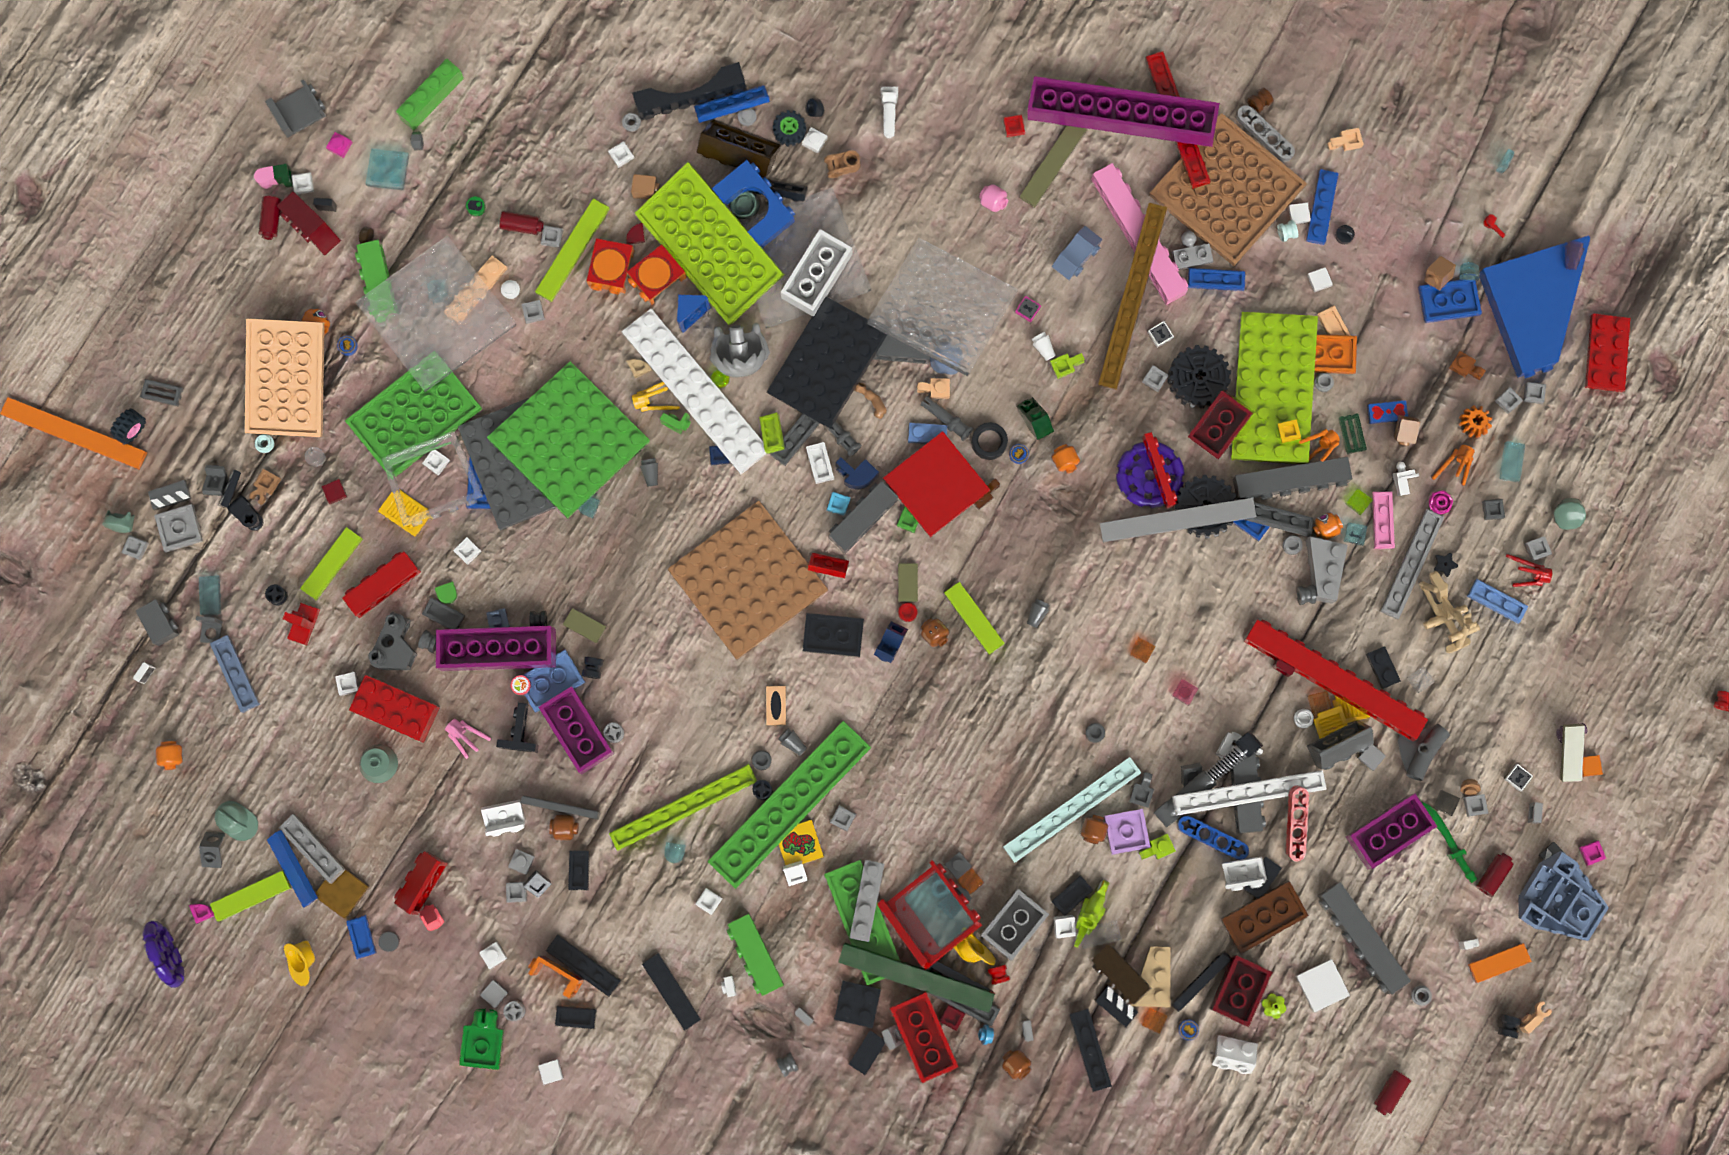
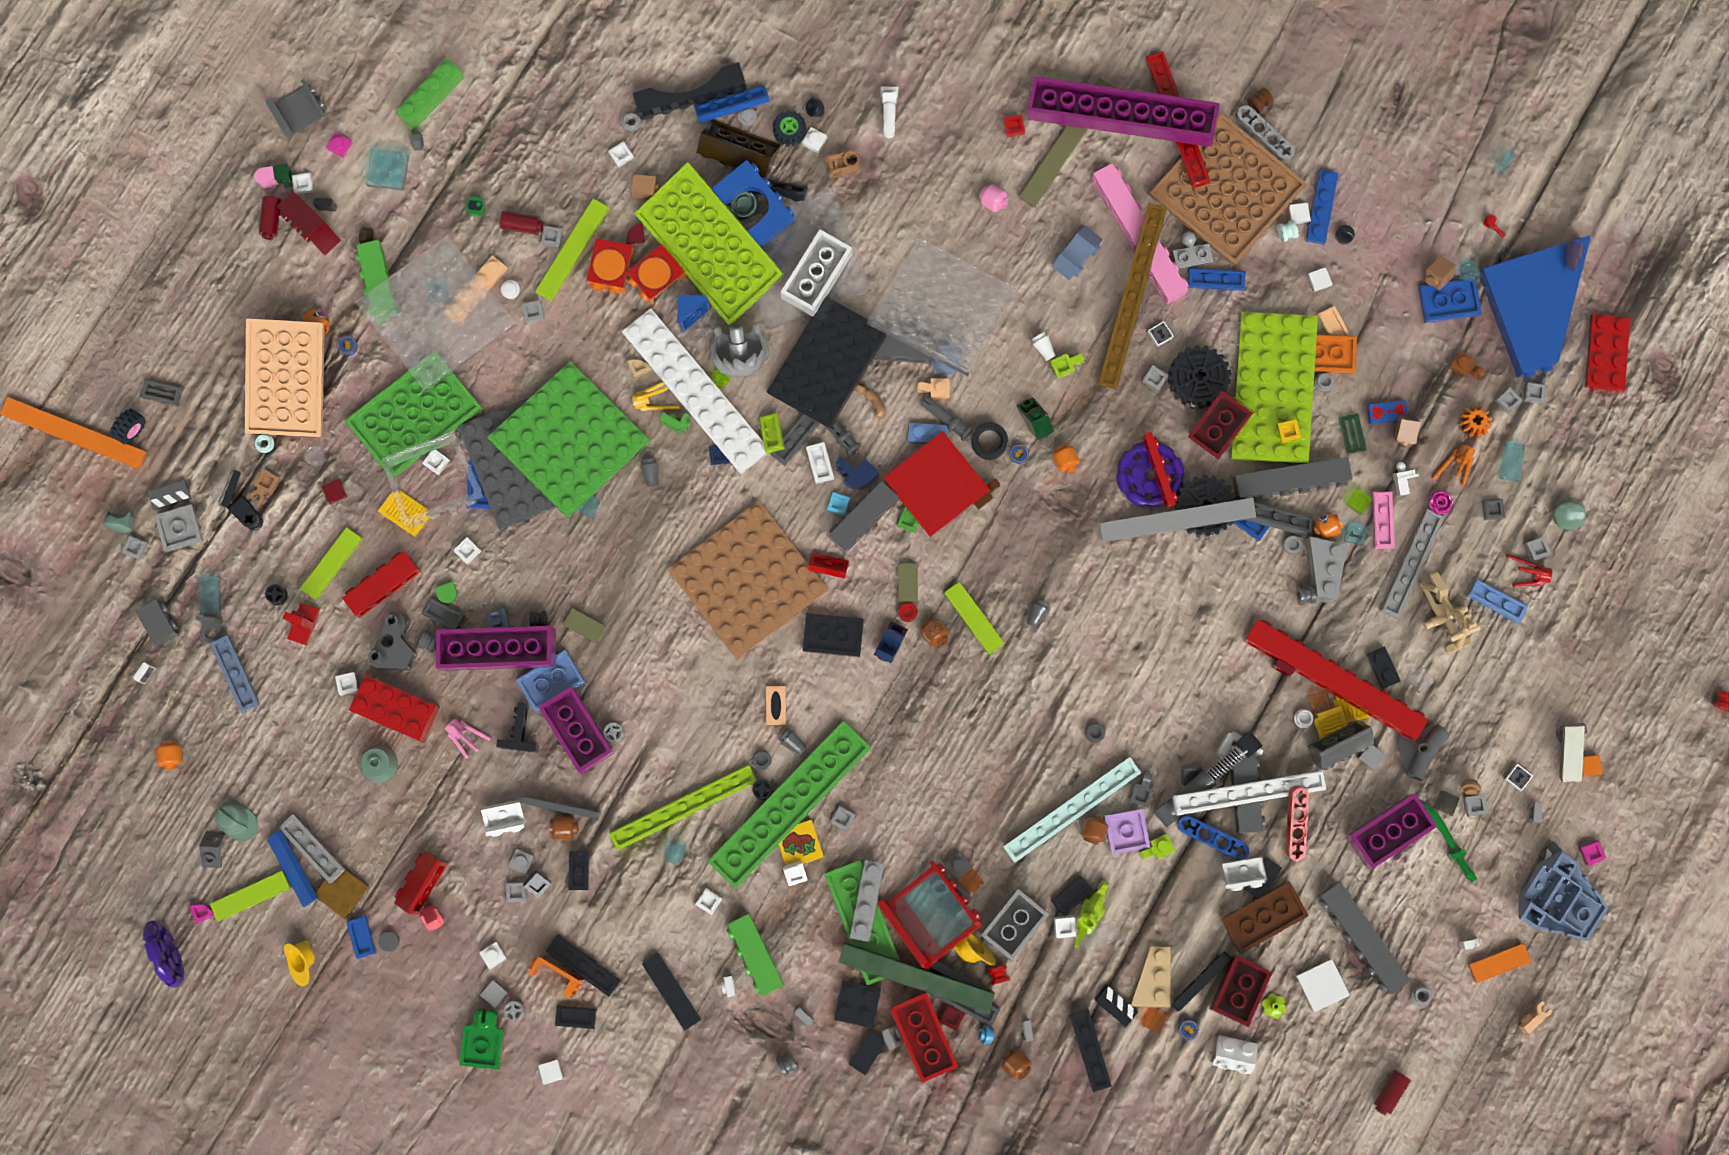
dark grey bracket [202,465,228,496] -> none
tile [511,675,531,695] -> none
black wheel [581,657,604,679] -> none
tile [1015,296,1041,323] -> none
dark brown brick [1091,944,1152,1005] -> none
clear orange tile [1129,637,1156,664] -> none
clear pink plate [1172,679,1199,706] -> none
orange plant [1299,429,1340,465] -> none
light nougat plate [1327,128,1364,151] -> none
black plate [1434,553,1458,577] -> none
dark red brick [1476,853,1514,897] -> none
black wheel [1498,1014,1522,1039] -> none

